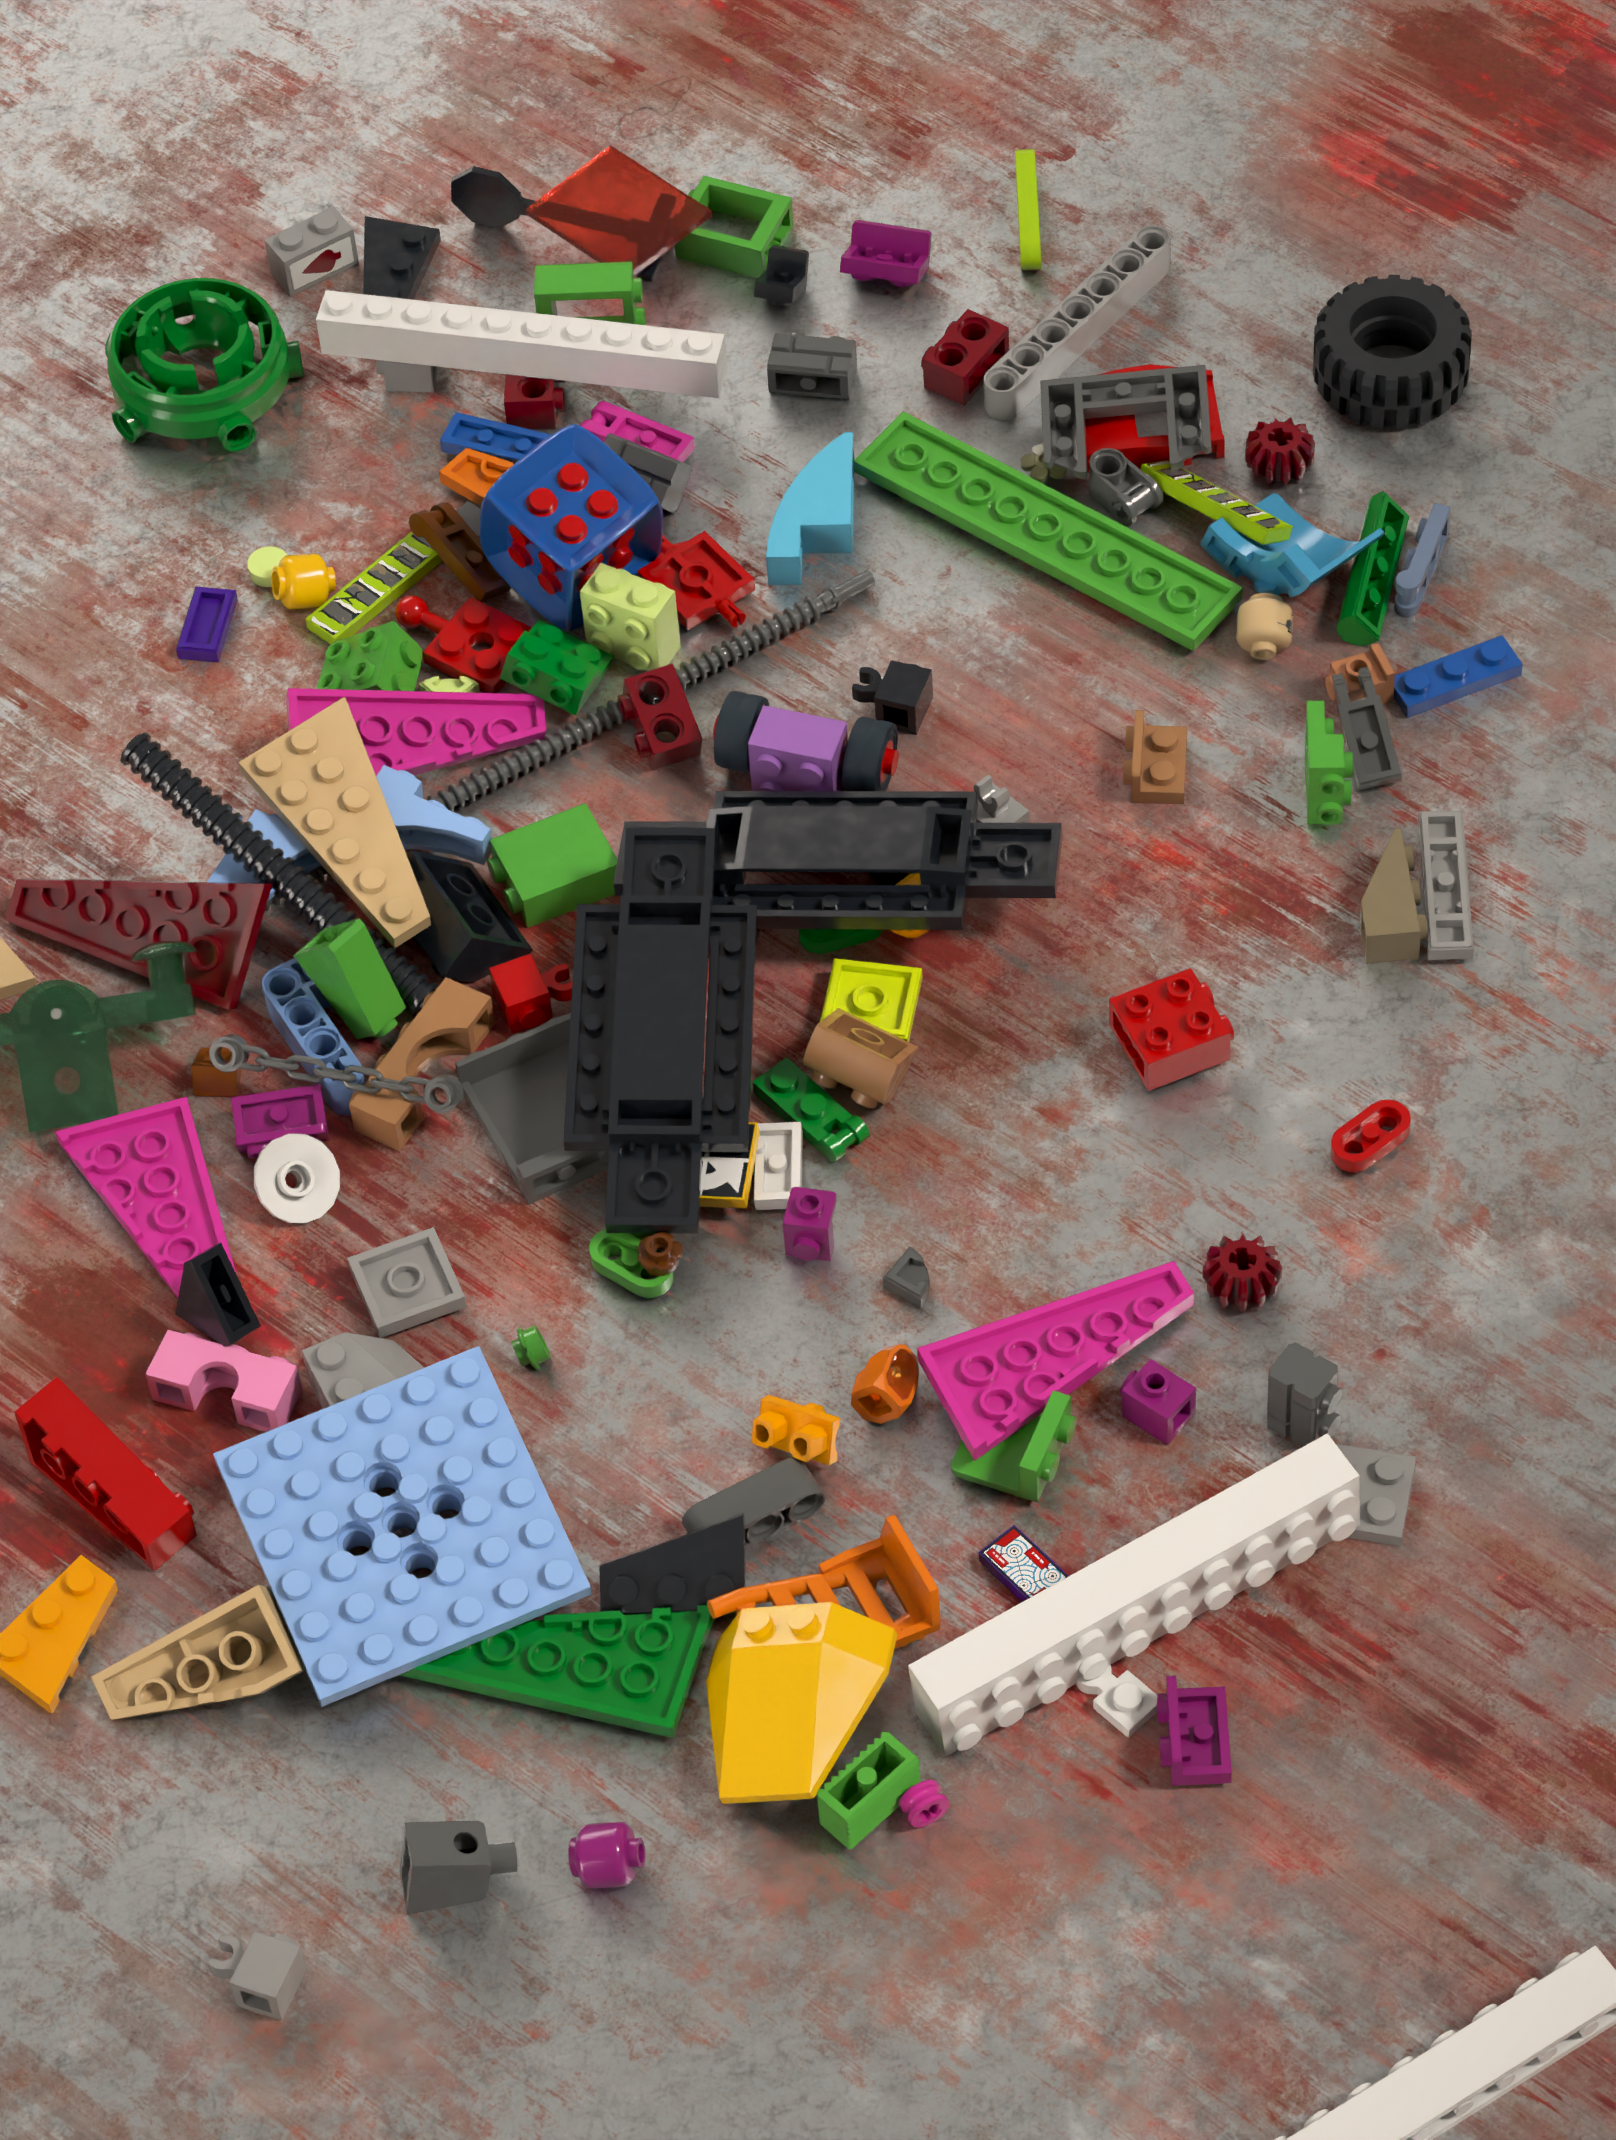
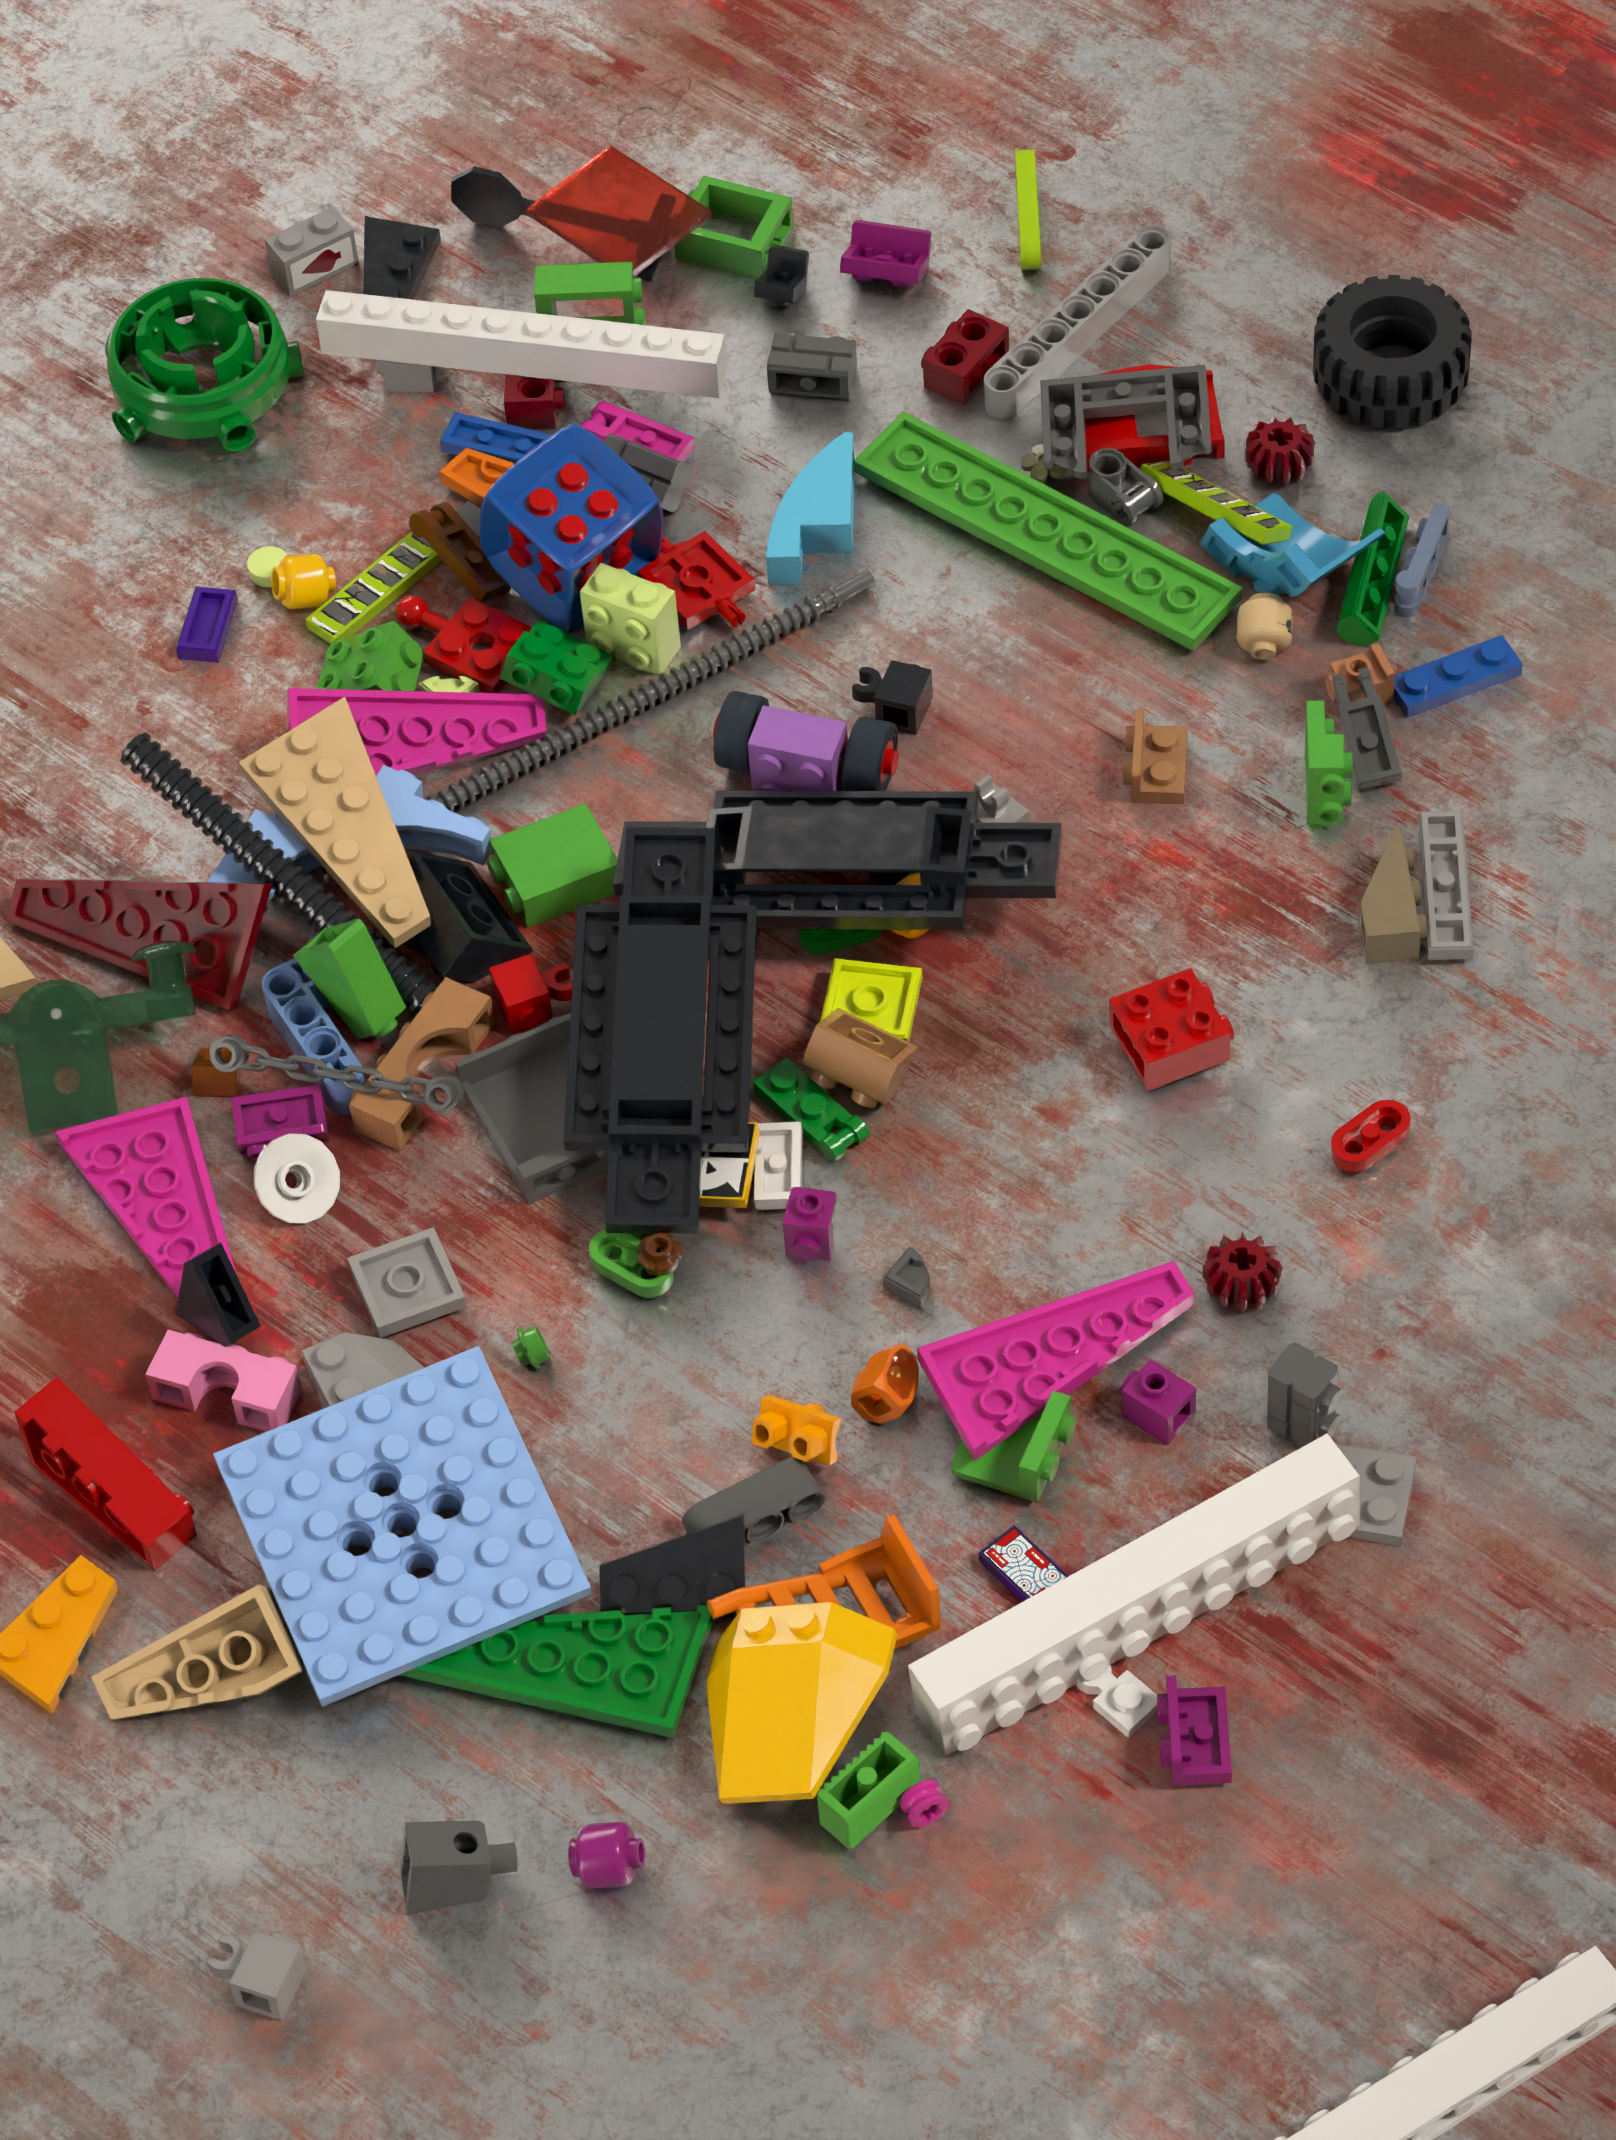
dark red brick [618,663,703,771] -> none

